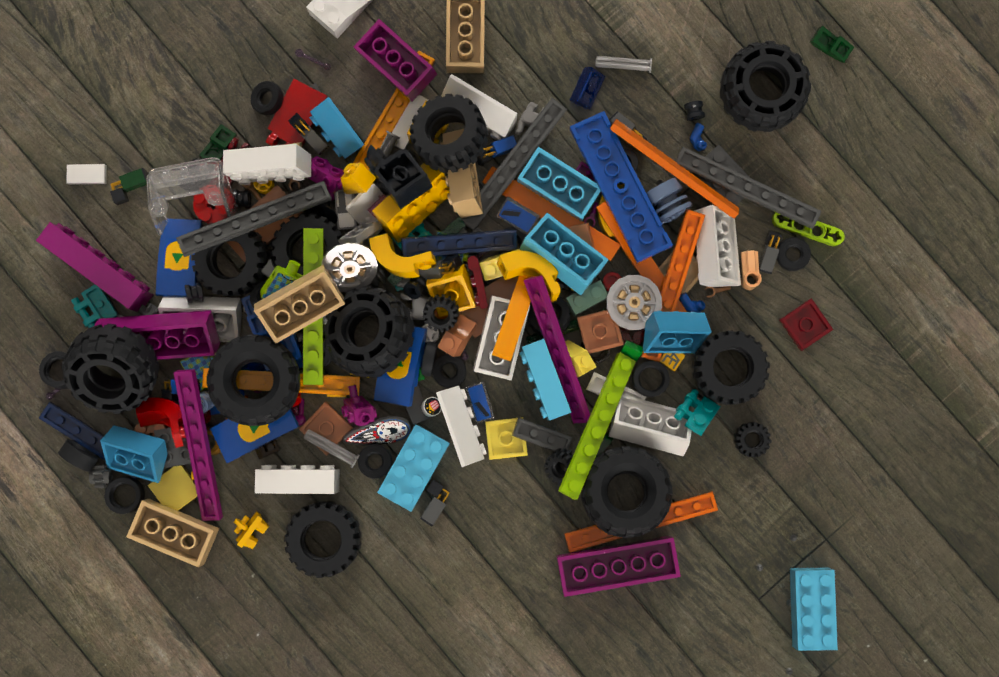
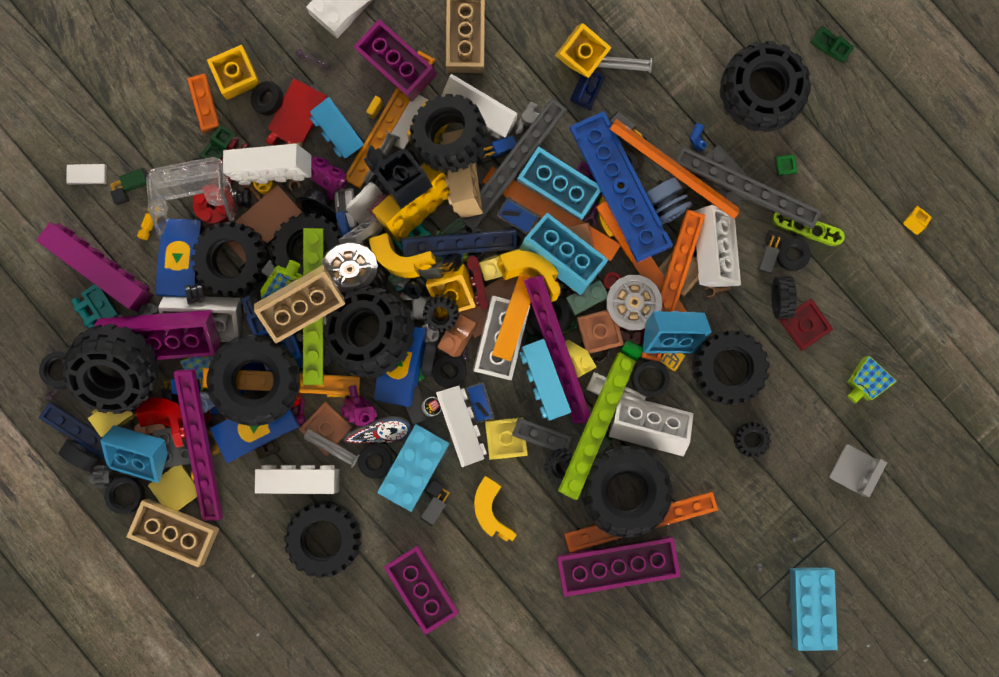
dark grey tile [176,181,331,257] -> none
yellow hips [234,511,269,549] -> none
piece [288,113,329,155] -> none
yellow slope [340,162,376,194] -> none
teal plate [674,389,721,436] -> none
blue arm [679,292,705,313] -> none
black wheel [684,101,705,121] -> none
light nougat piece [741,250,762,290] -> none
none -> light yellow slope [88,409,137,437]
none -> yellow axle [137,204,160,241]
none -> orange tile [187,73,220,133]
none -> yellow brick [207,45,260,100]
none -> blue tile [336,211,351,237]
none -> yellow tile [366,95,383,120]
none -> magenta brick [384,544,459,635]
none -> yellow arch [474,476,517,541]
none -> yellow slope [555,23,612,78]
none -> black tyre [771,276,797,319]
none -> green tile [775,154,798,176]
none -> light grey bracket [829,444,887,497]
none -> torso [847,356,896,403]
none -> yellow slope [903,206,932,235]

